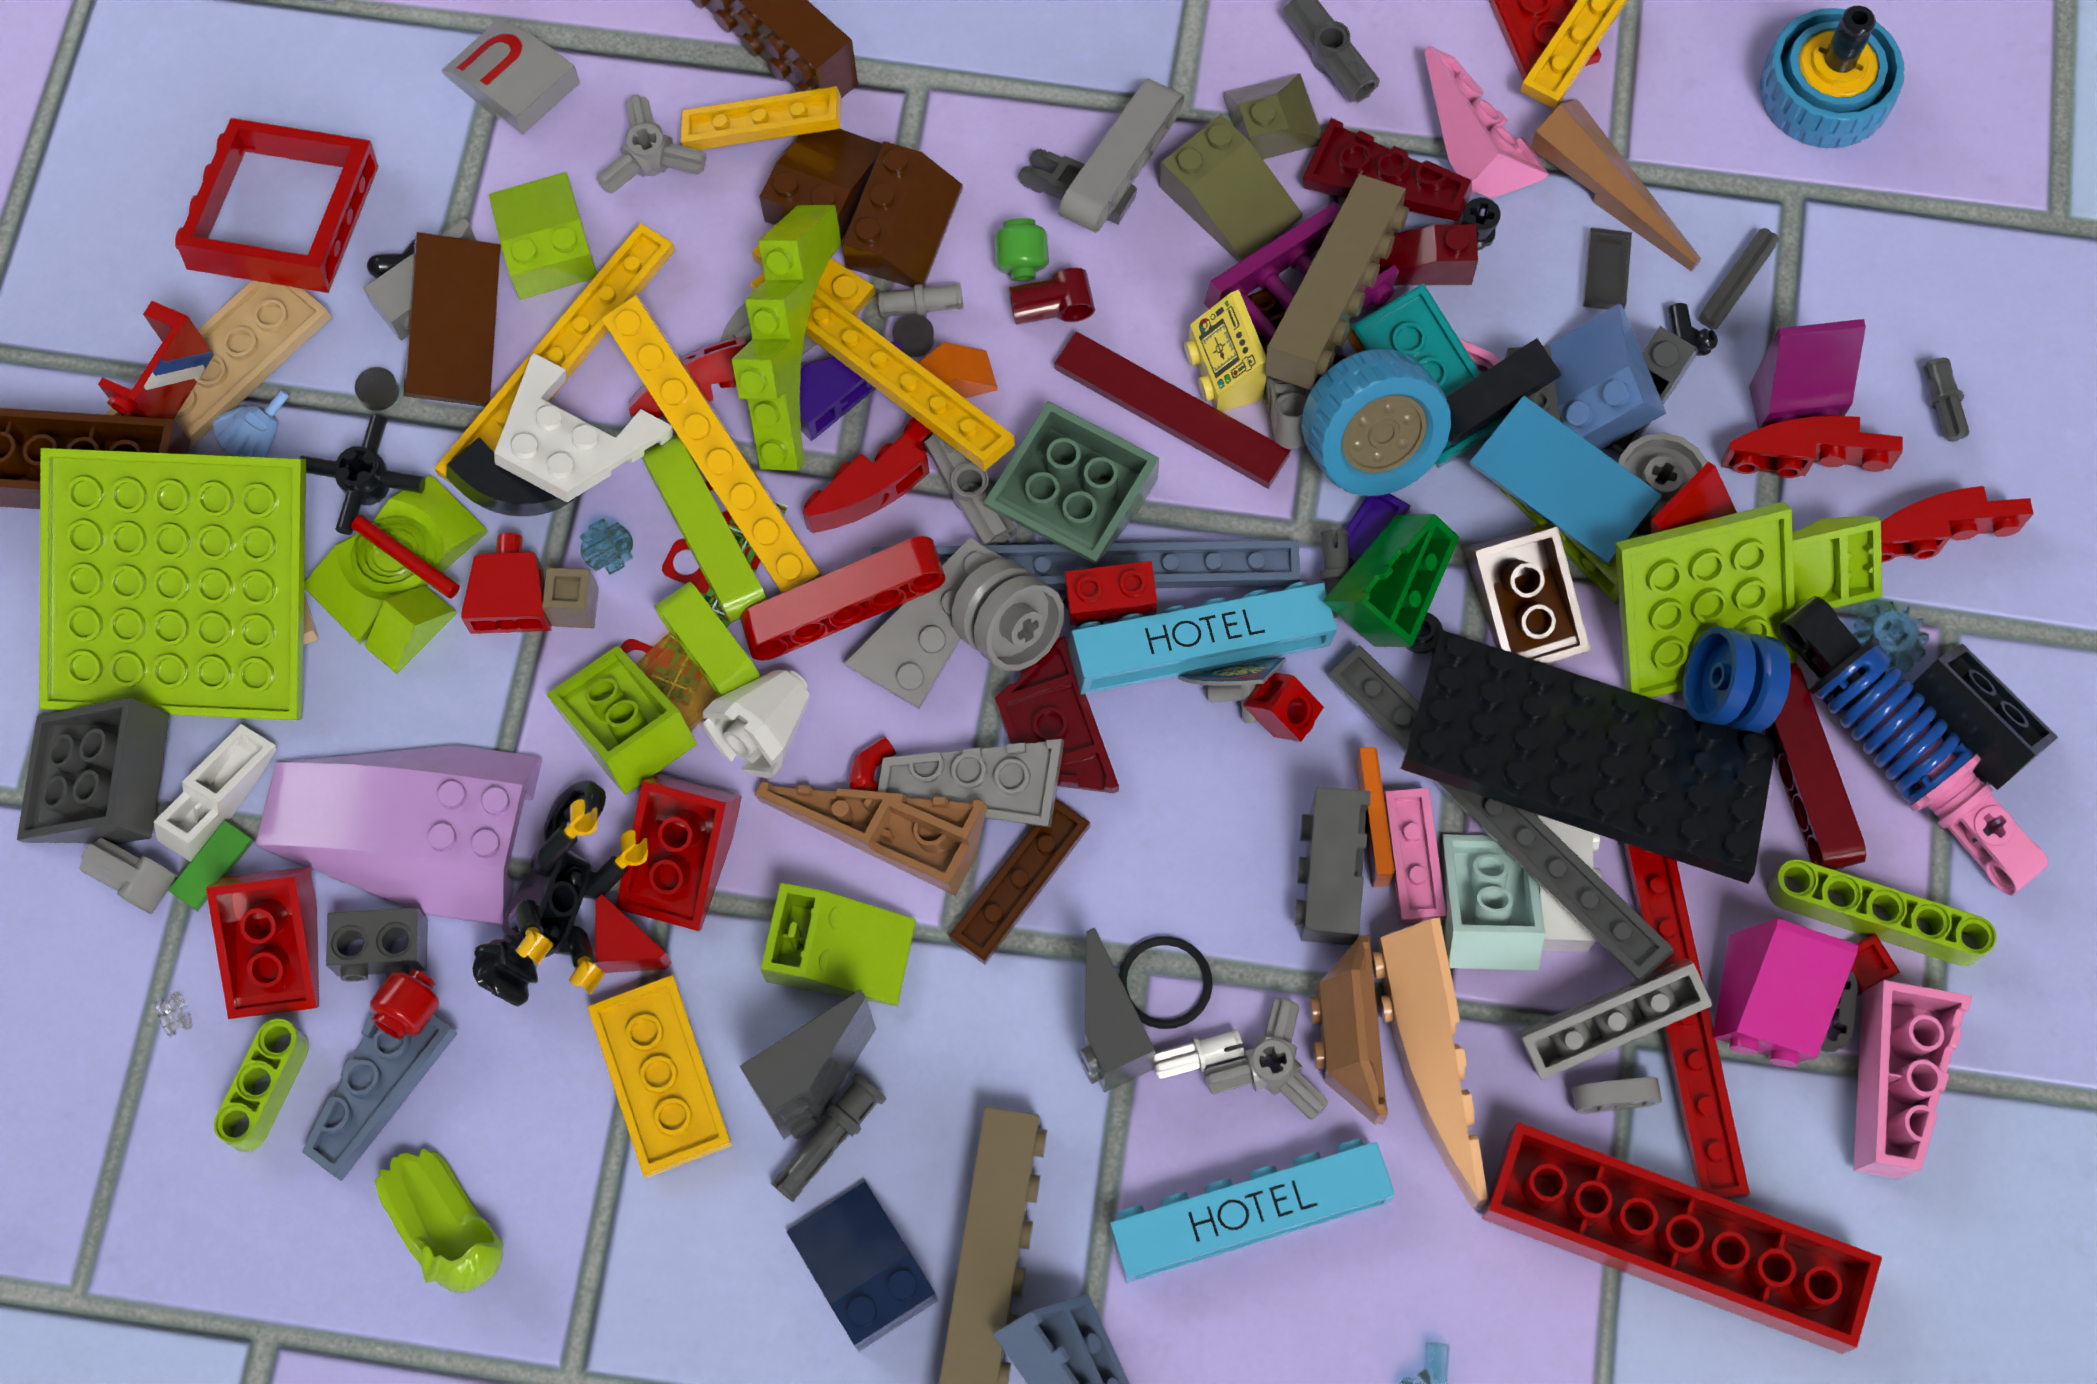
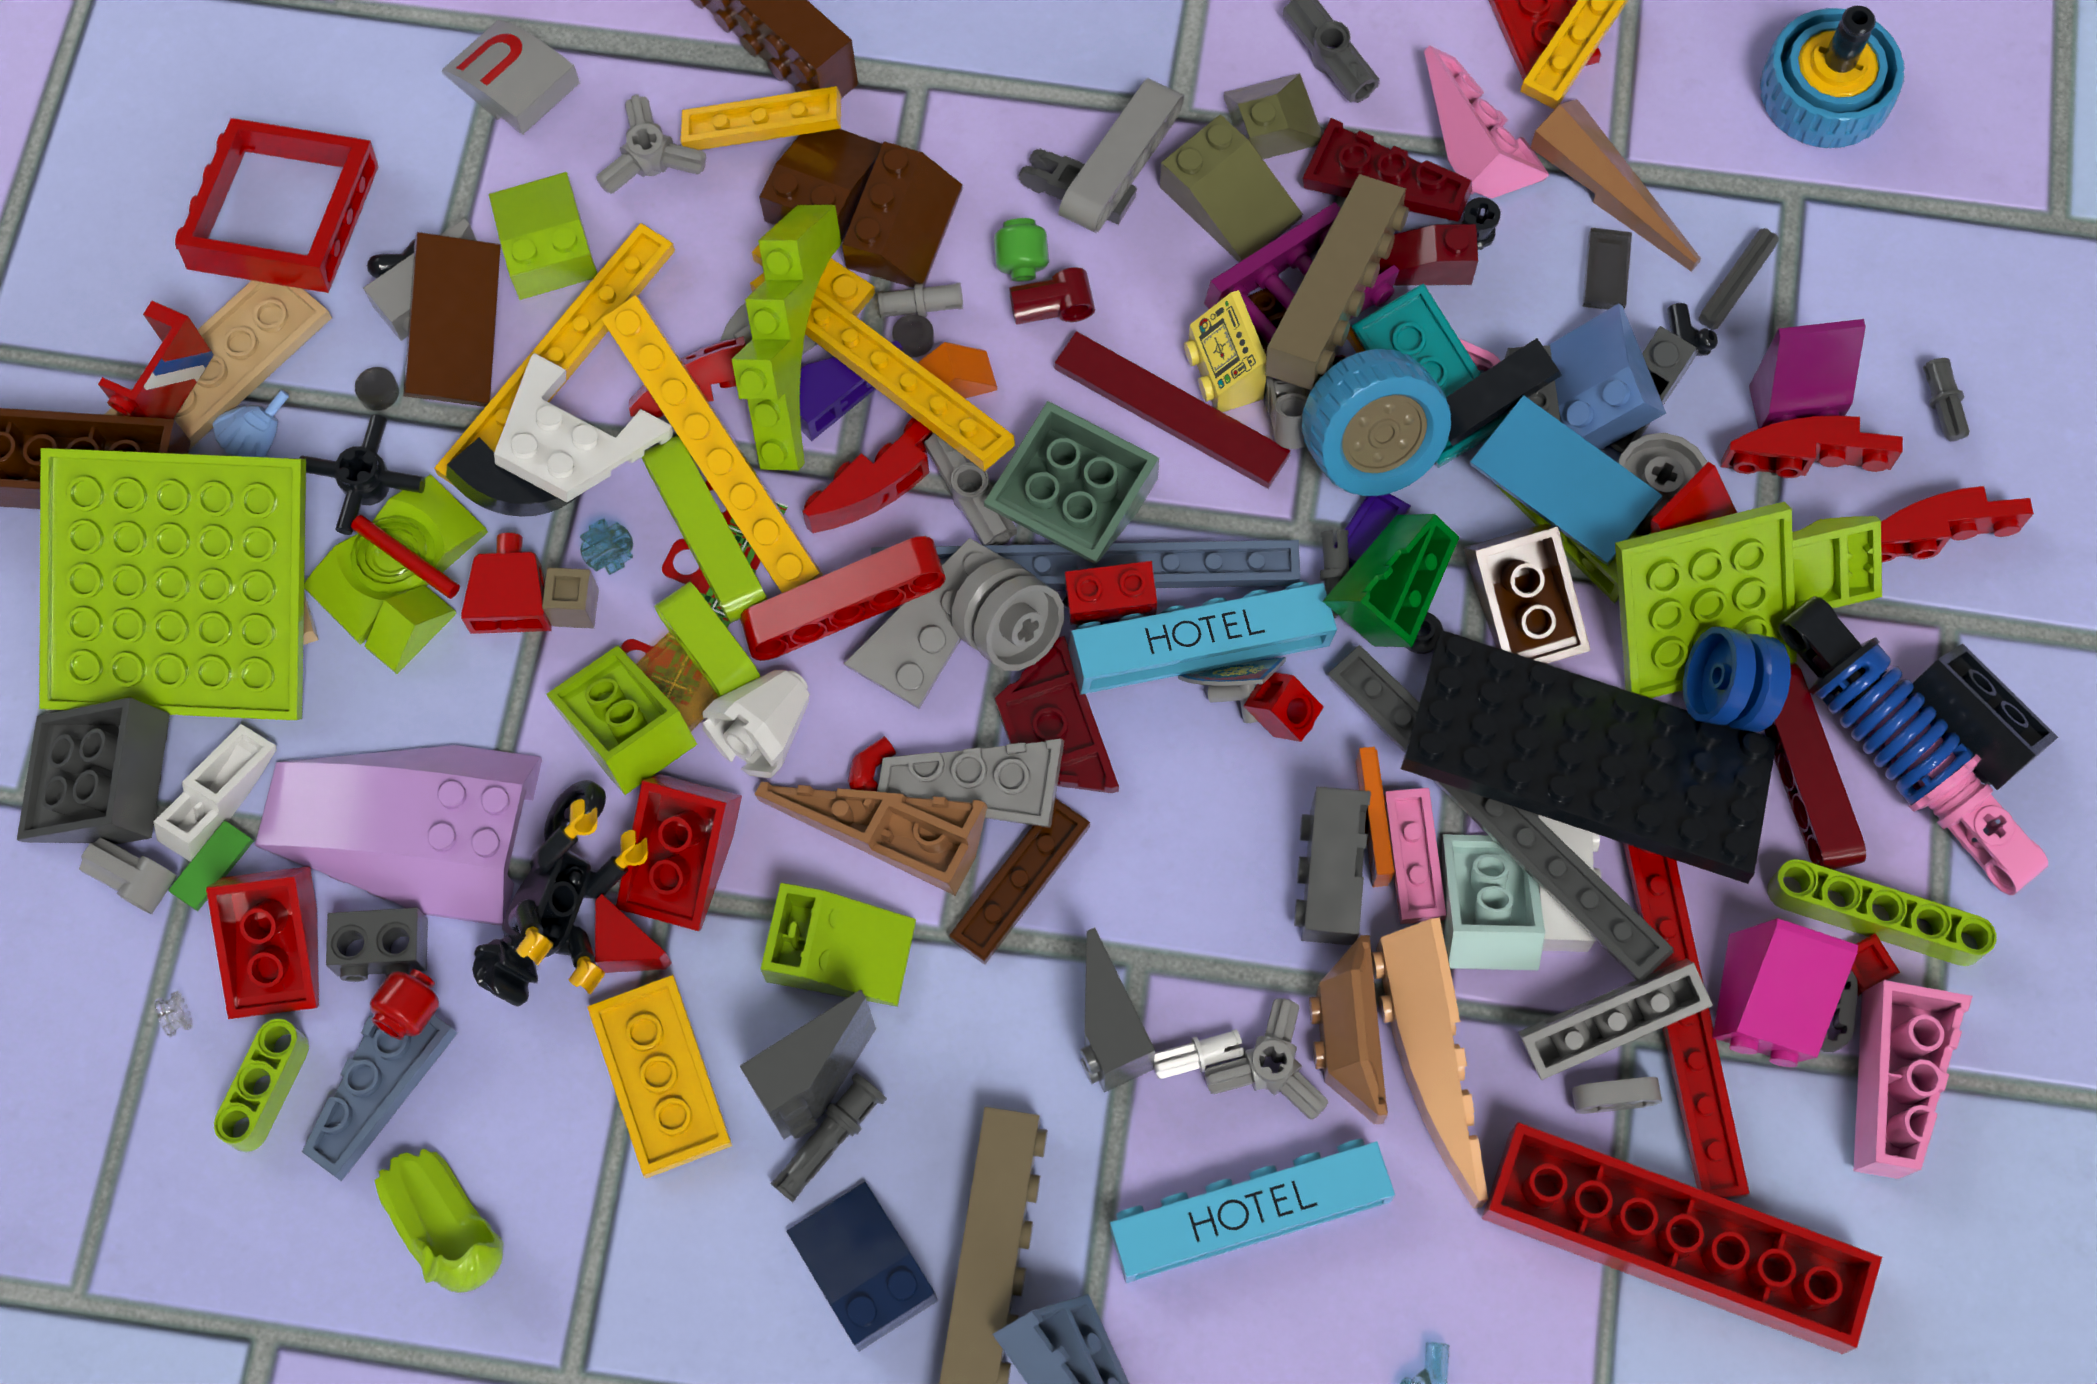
black tyre [1118,936,1213,1029] -> none
clear light blue gear [1853,601,1929,674] -> none

